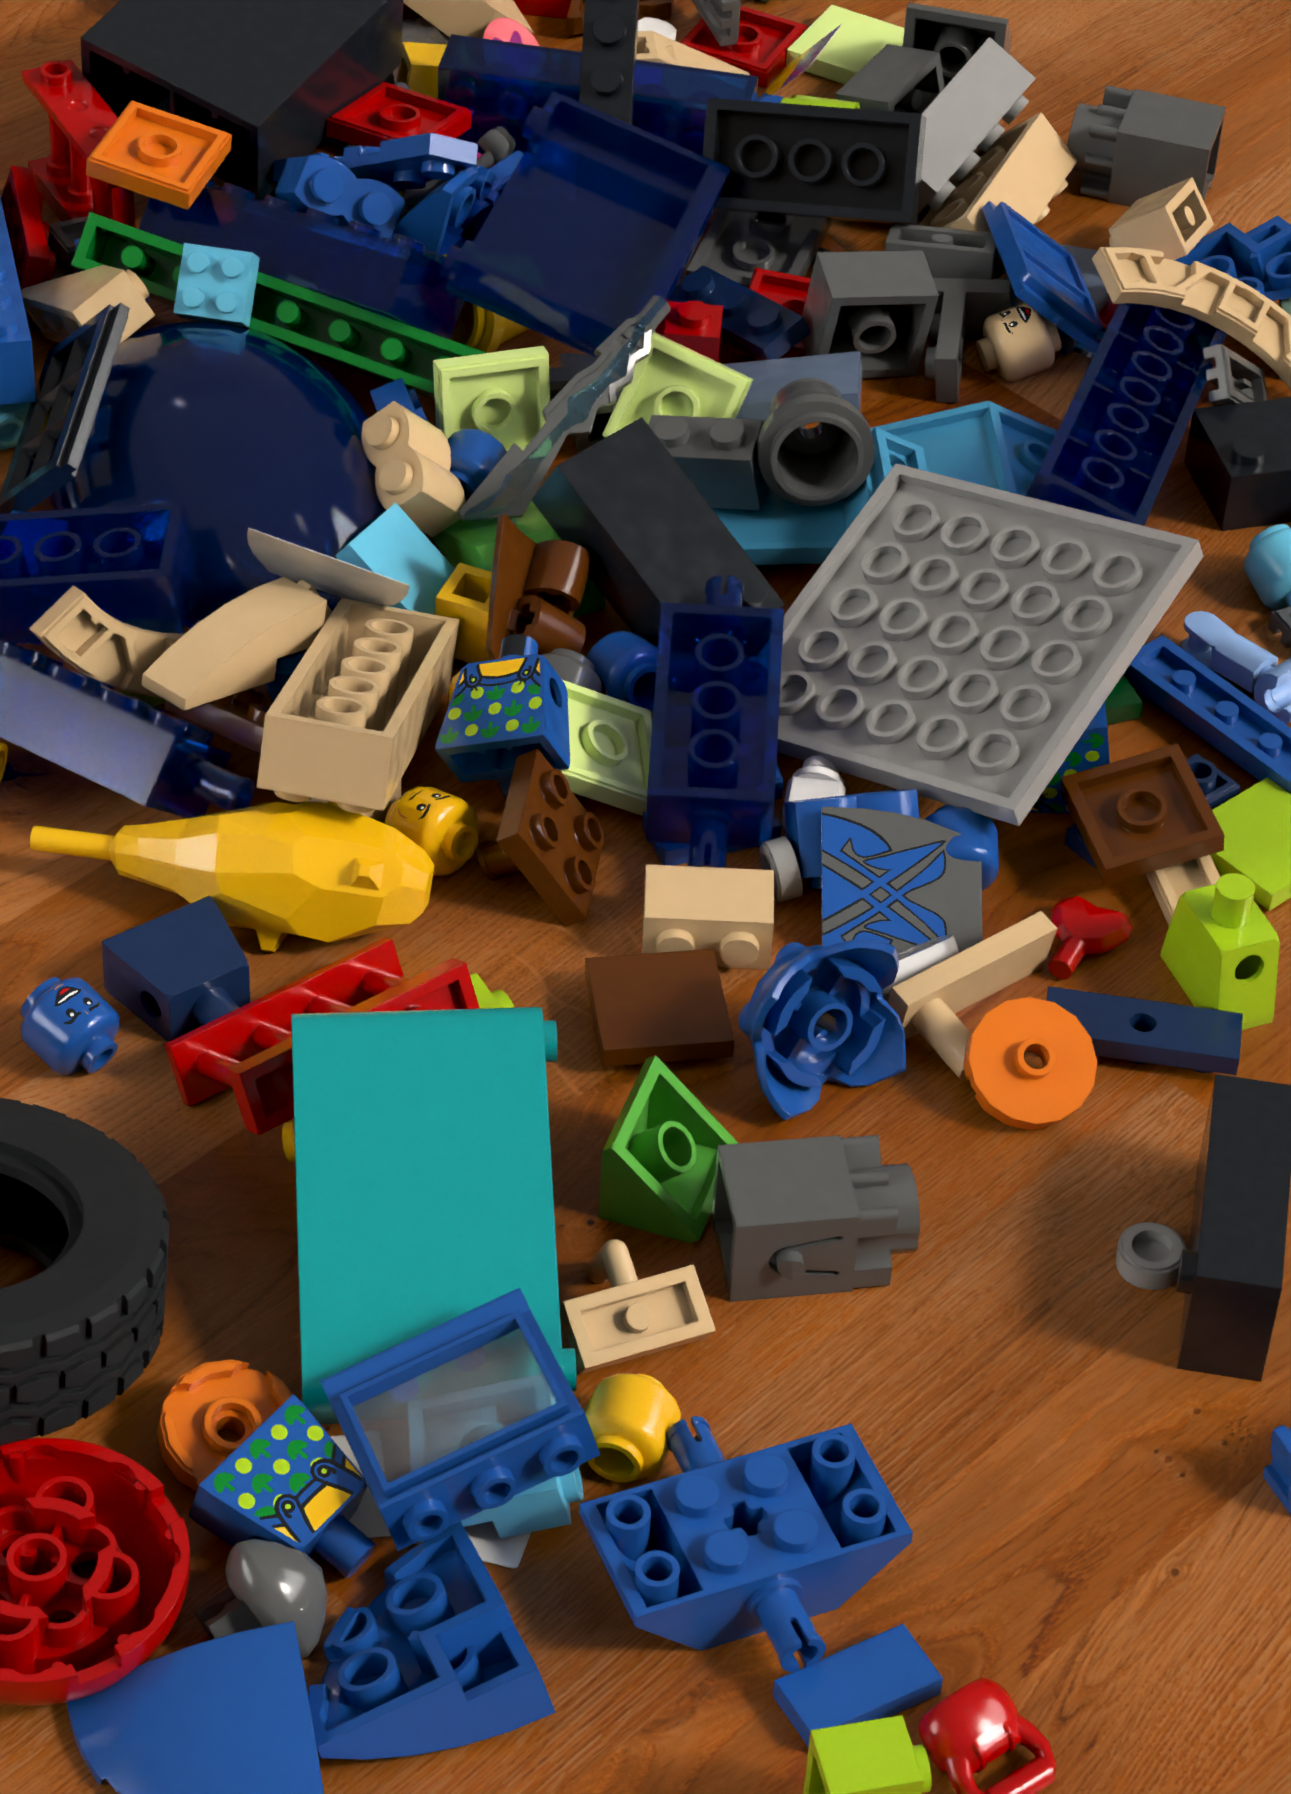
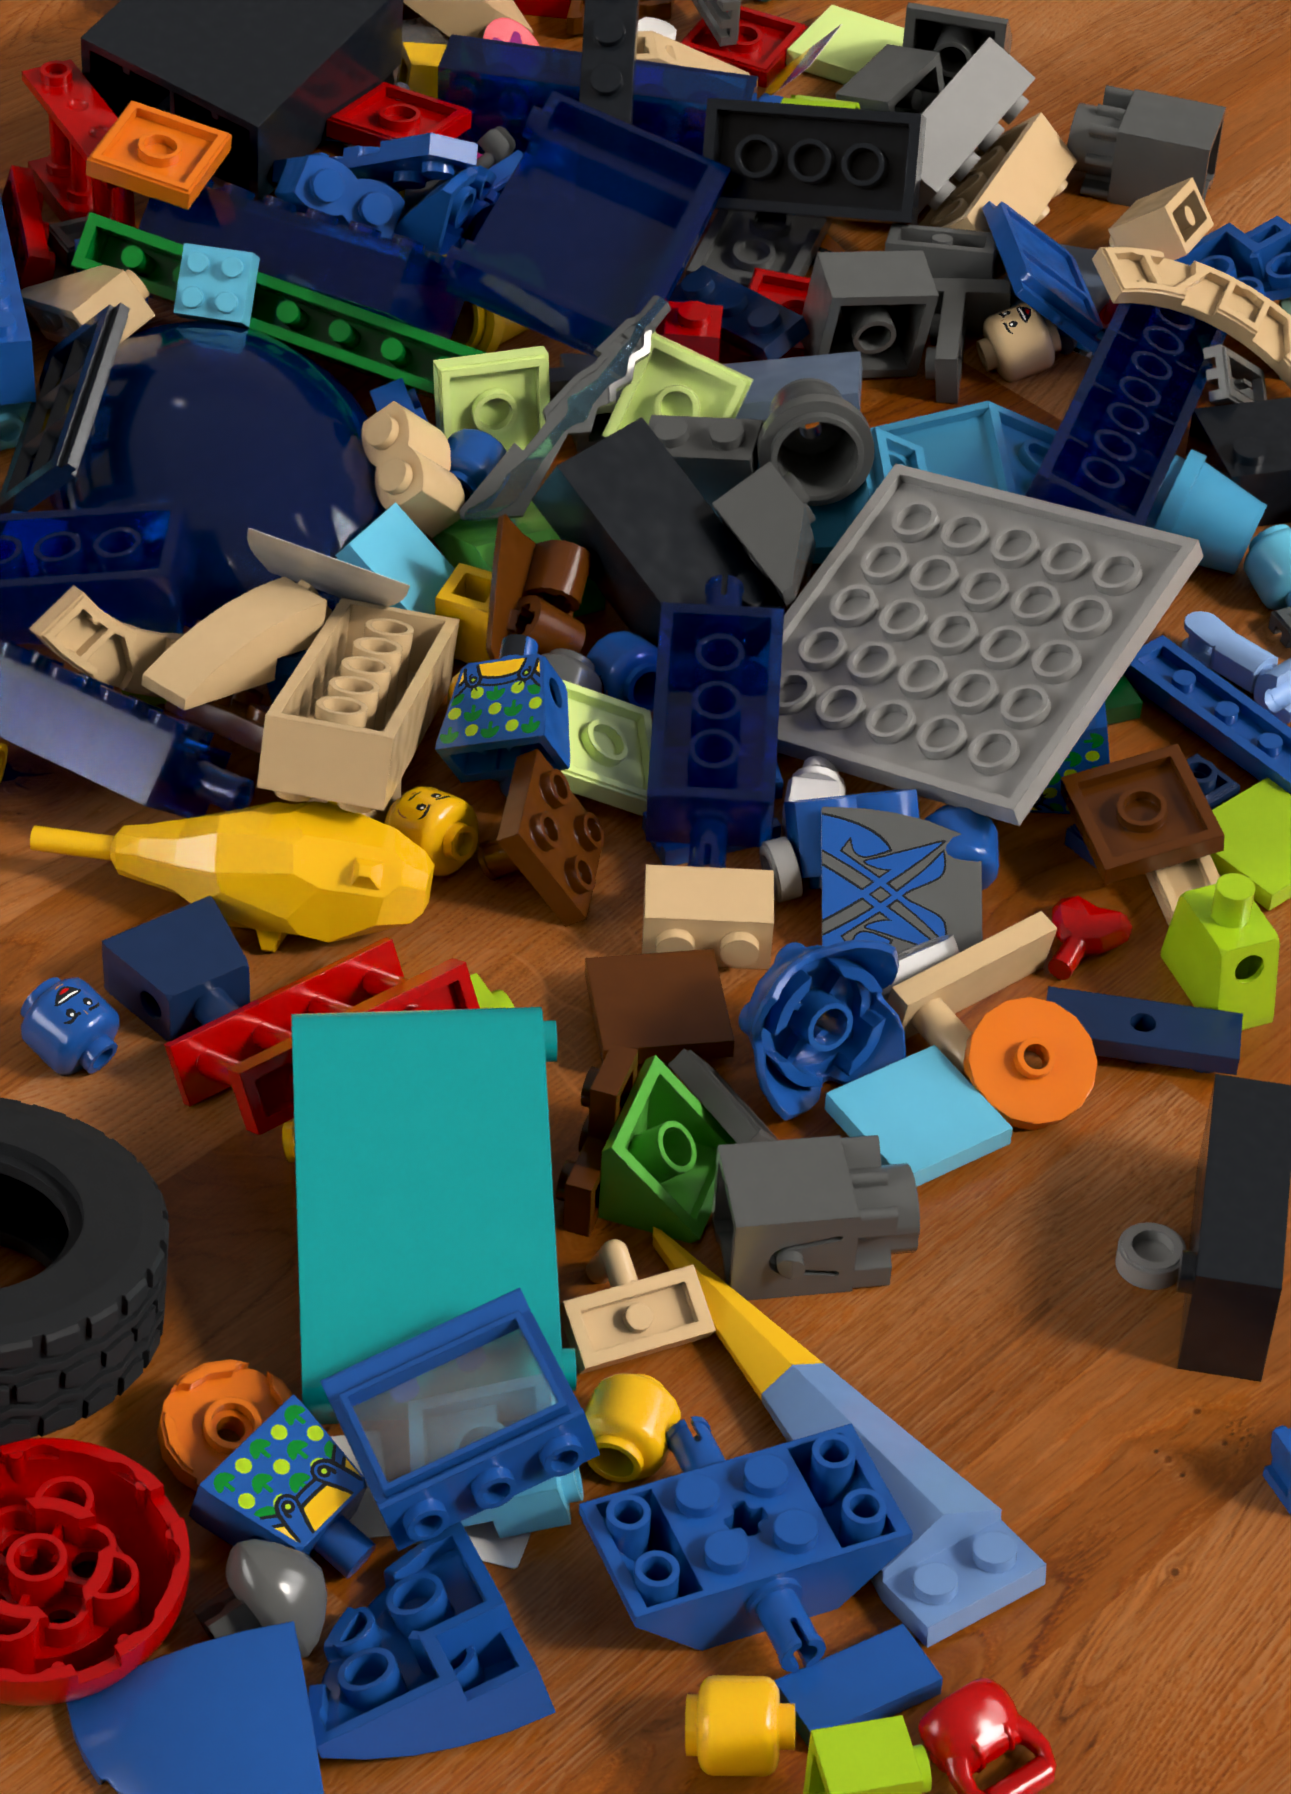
none -> reddish brown plate [556,1043,638,1237]
none -> medium blue plate [652,1227,1047,1648]
none -> dark grey tile [668,1048,778,1144]
none -> yellow head [685,1675,796,1777]
none -> dark grey slope [712,461,816,616]
none -> medium azure tile [824,1045,1013,1187]
none -> dark azure piece [1142,449,1268,575]

